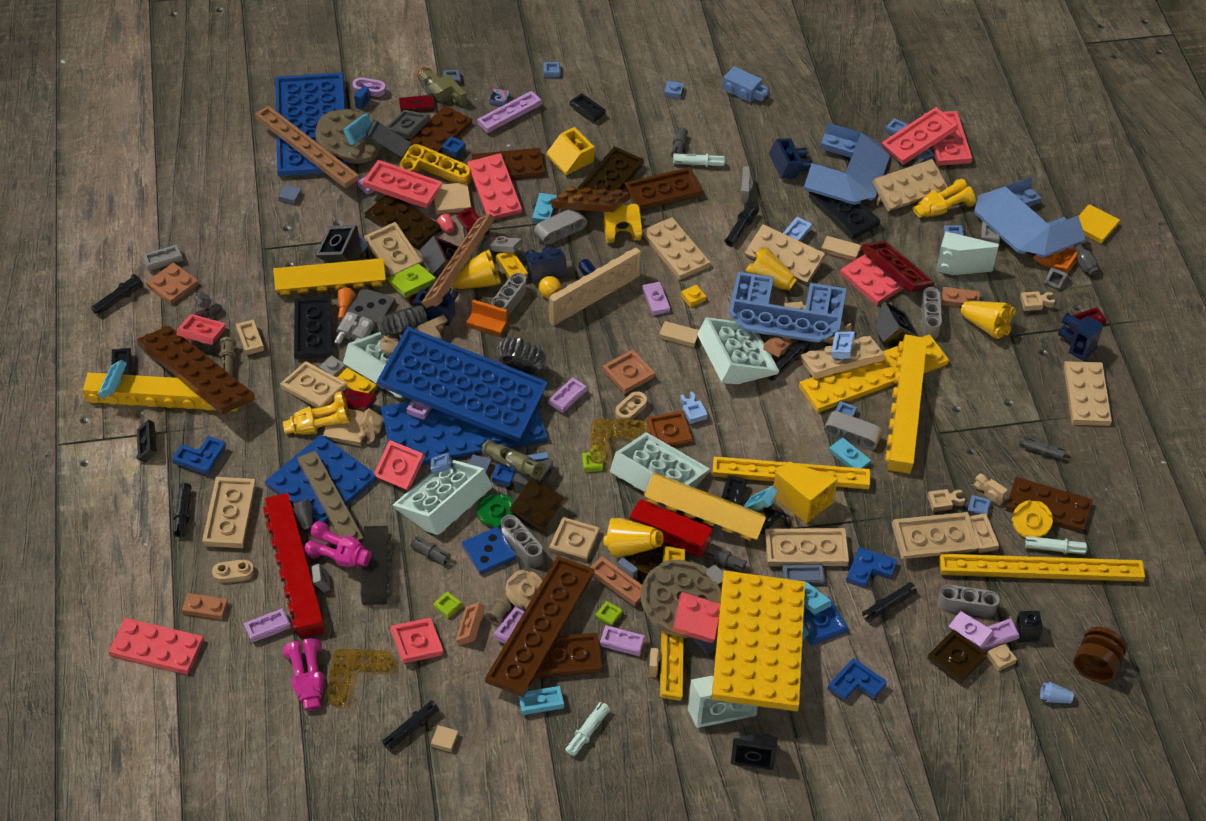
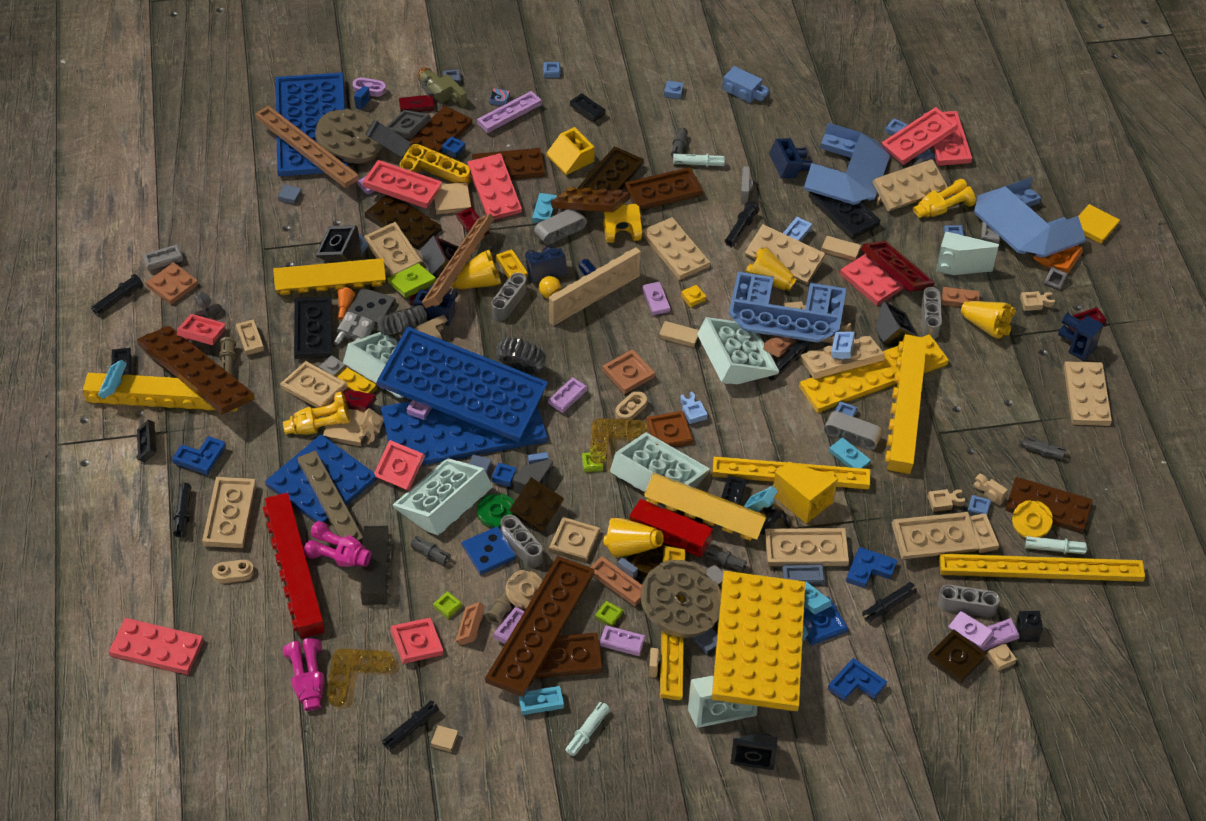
nougat plate [182,593,228,620] -> none
lavender plate [244,608,291,643] -> none
dark grey cone [292,499,313,529] -> none
light grey plate [311,564,330,592] -> none
medium azure plate [343,114,372,145] -> none
tan plate [379,335,398,355] -> none
medium blue tile [430,453,452,474] -> none
coral hose [437,214,454,233] -> none
orange panel [466,300,508,337] -> none
light grey plate [482,236,522,253] -> none
olive piece [482,440,546,479] -> none
coral plate [673,592,720,643] -> none
light blue cone [1040,682,1074,704] -> none
reddish brown wheel [1073,627,1128,683] -> none
dark grey plant [1075,244,1099,276] -> none

